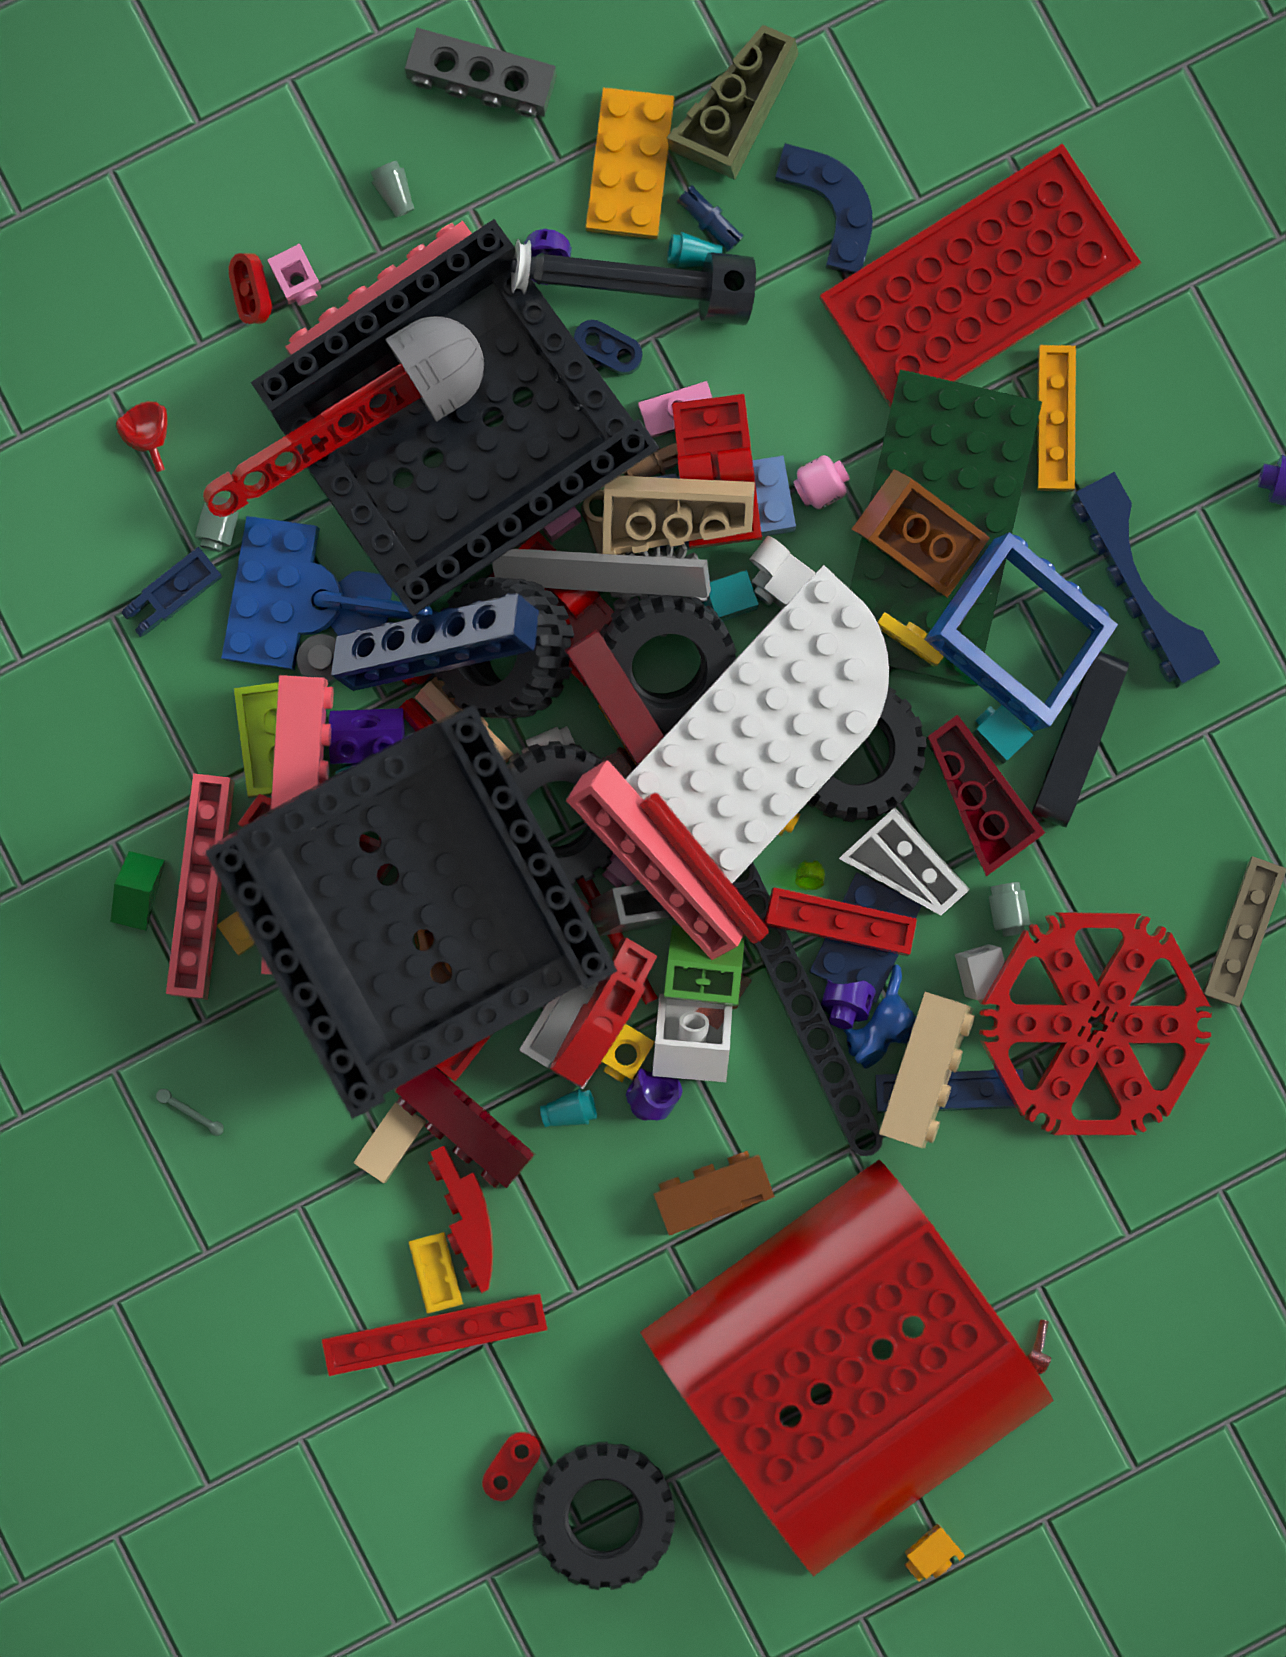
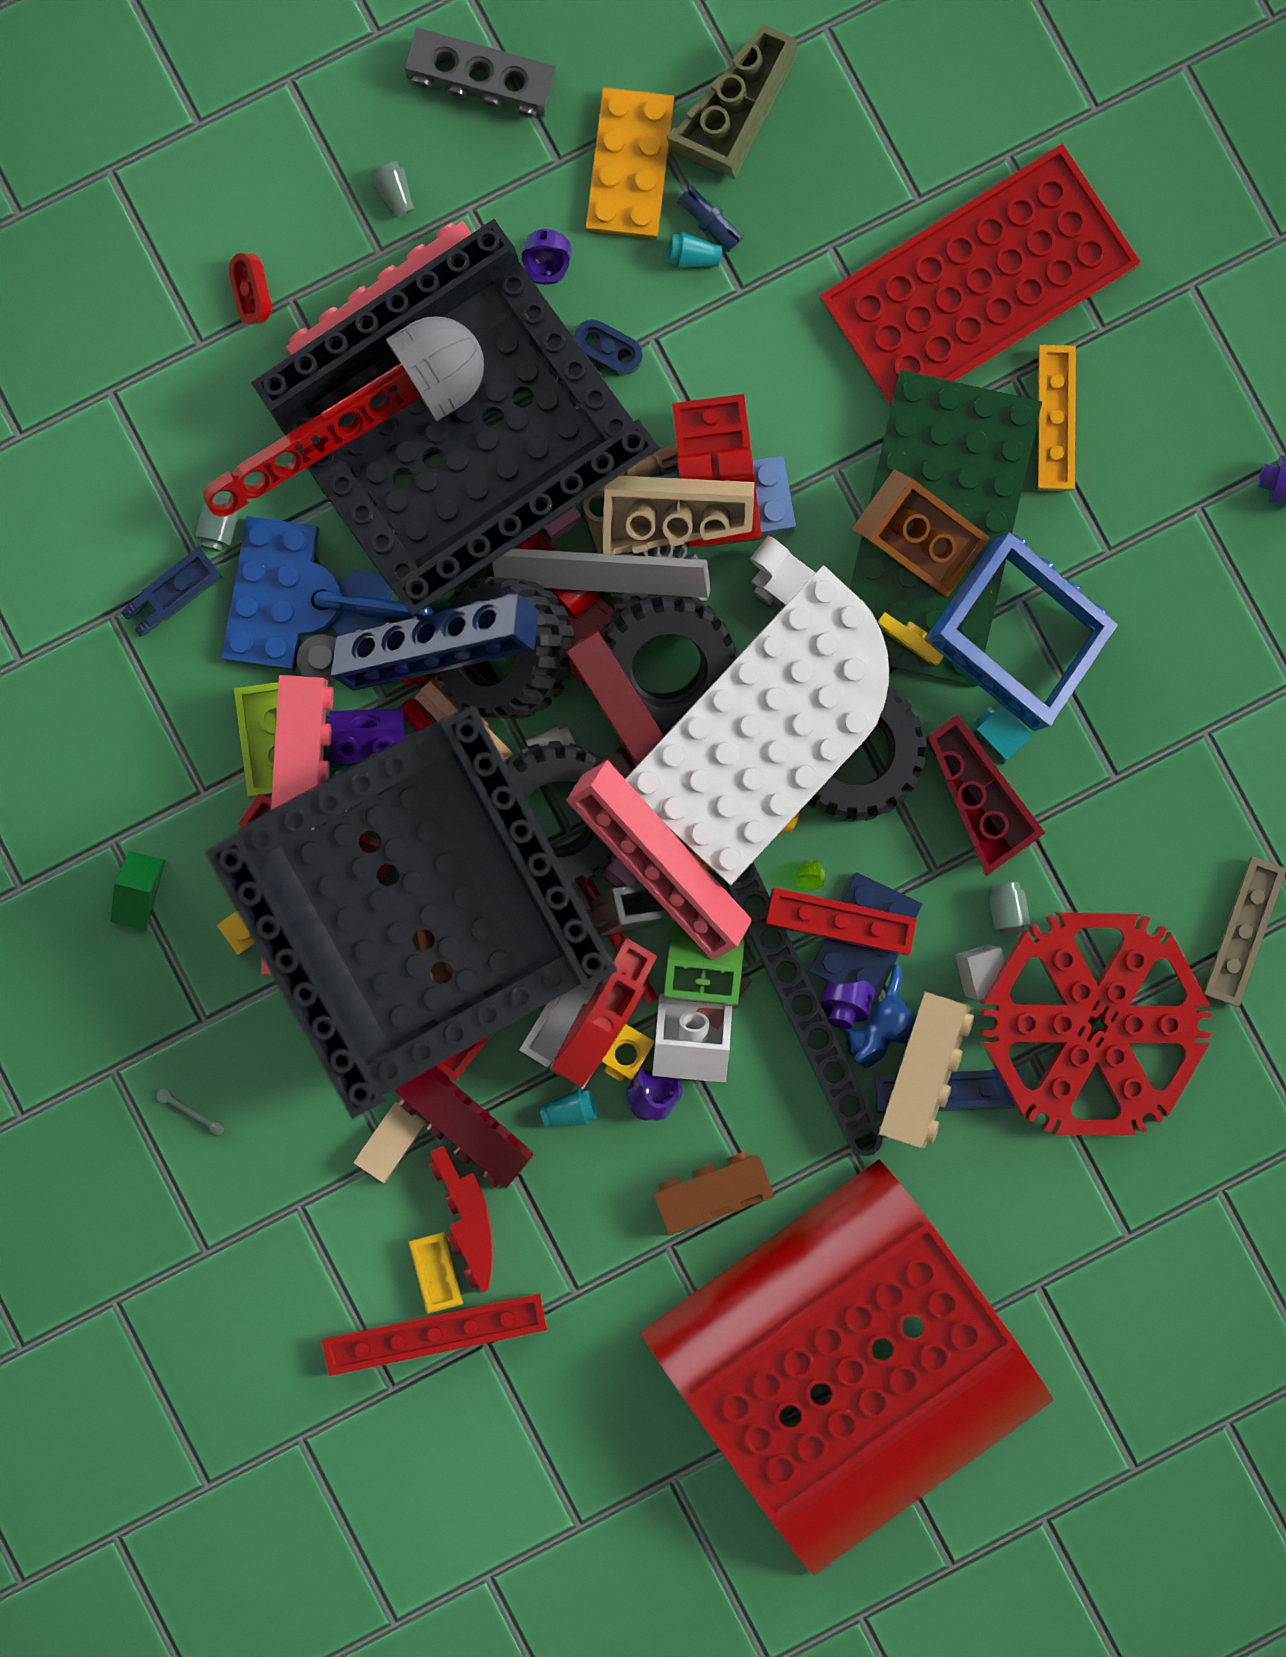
red piece [116,401,168,472] -> none
coral brick [166,773,235,1000] -> none
bright pink brick [267,244,322,306] -> none
red plate [482,1431,541,1501] -> none
black piece [510,239,756,326] -> none
black tyre [532,1442,675,1590] -> none
bright pink plate [638,381,712,438] -> none
red axle [641,792,769,943] -> none
teal brick [702,570,758,621] -> none
dark blue plate [775,143,873,275] -> none
bright pink head [793,455,850,509] -> none
white wedge [839,808,969,915] -> none
light orange brick [904,1523,965,1582] -> none
clear red hand [1027,1319,1052,1374] -> none
black beam [1032,651,1130,828] -> none
dark blue arch [1071,472,1221,688] -> none

